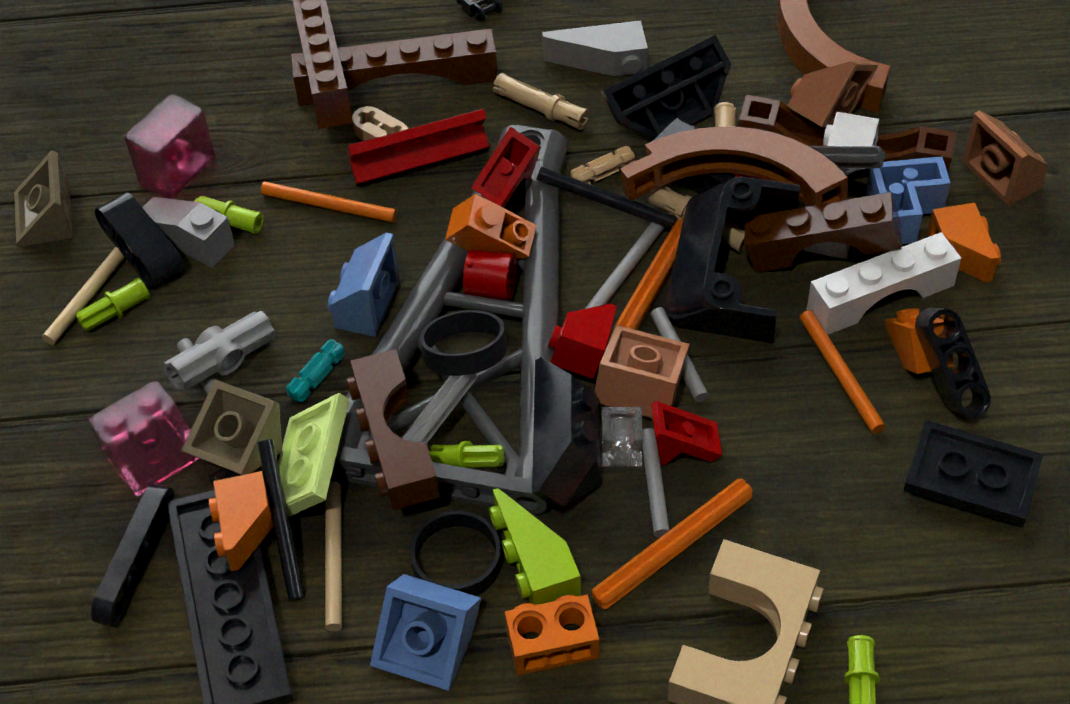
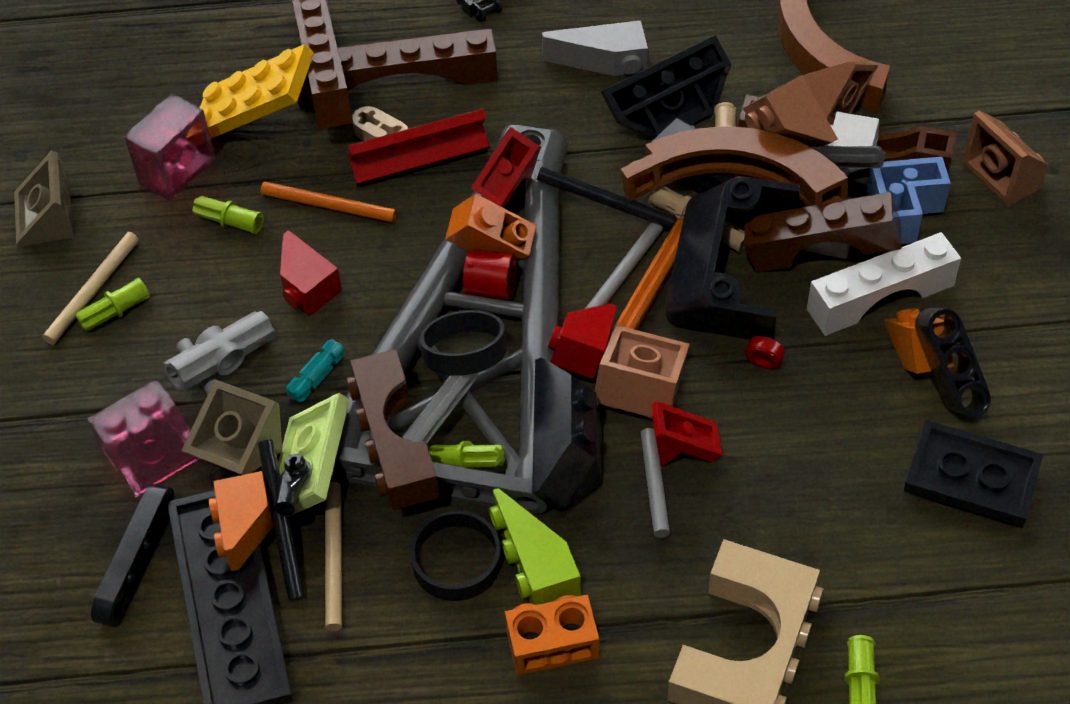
black beam [94,192,185,288] -> none
light grey slope [142,197,235,268] -> none
medium blue slope [327,233,400,337] -> none
medium blue slope [370,574,481,691] -> none
tan pin [493,73,590,130] -> none
tan axle [570,146,635,184] -> none
orange axle [592,479,753,609] -> none
clear brick [602,407,643,467] -> none
light grey bar [650,307,709,402] -> none
orange bar [799,310,886,434] -> none
orange slope [927,202,1001,282] -> none
none -> yellow plate [189,44,314,144]
none -> black arm [275,454,311,516]
none -> slope [280,230,342,316]
none -> nougat slope [743,75,838,146]
none -> red tile [745,336,785,369]

